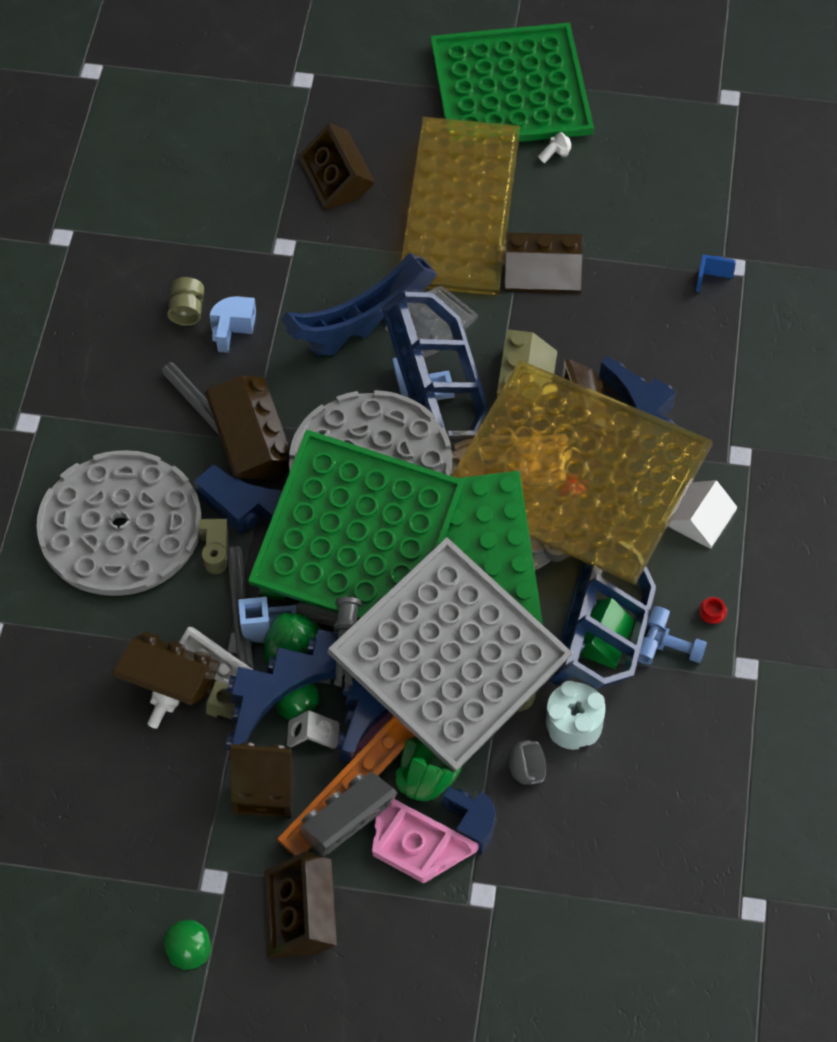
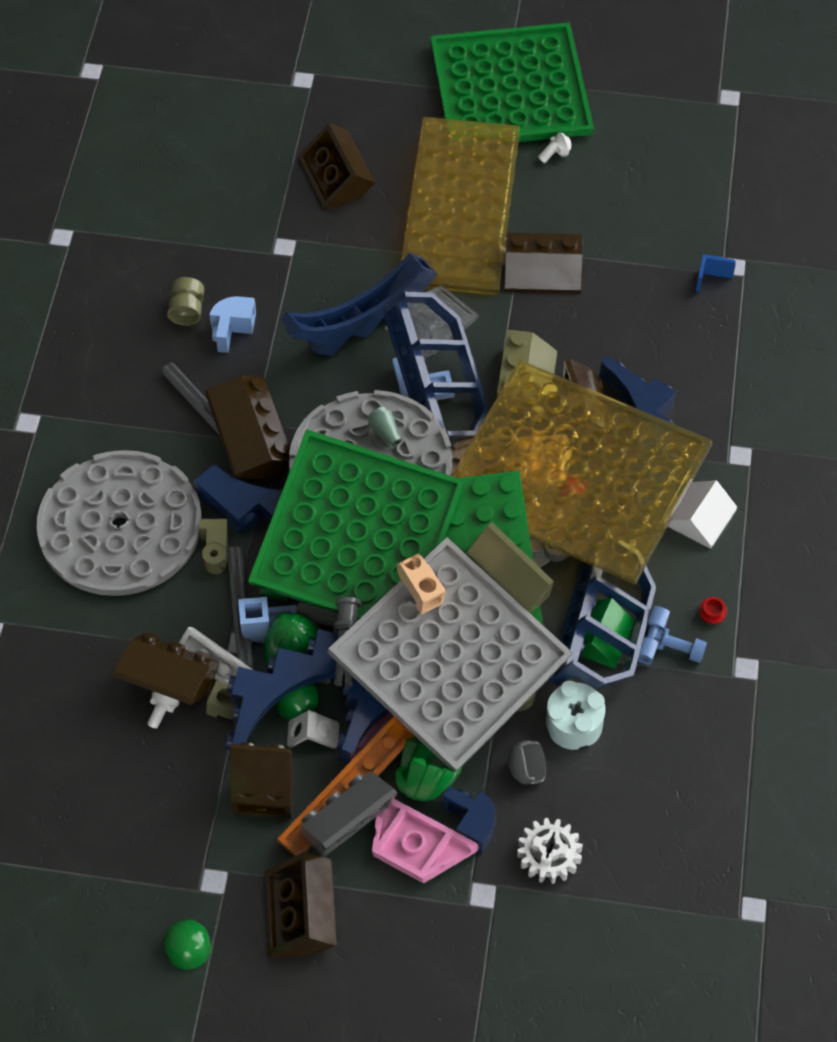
none -> sand green cone [367,406,402,448]
none -> light nougat leg [397,554,446,615]
none -> olive slope [466,522,554,614]
none -> white gear [517,818,583,884]

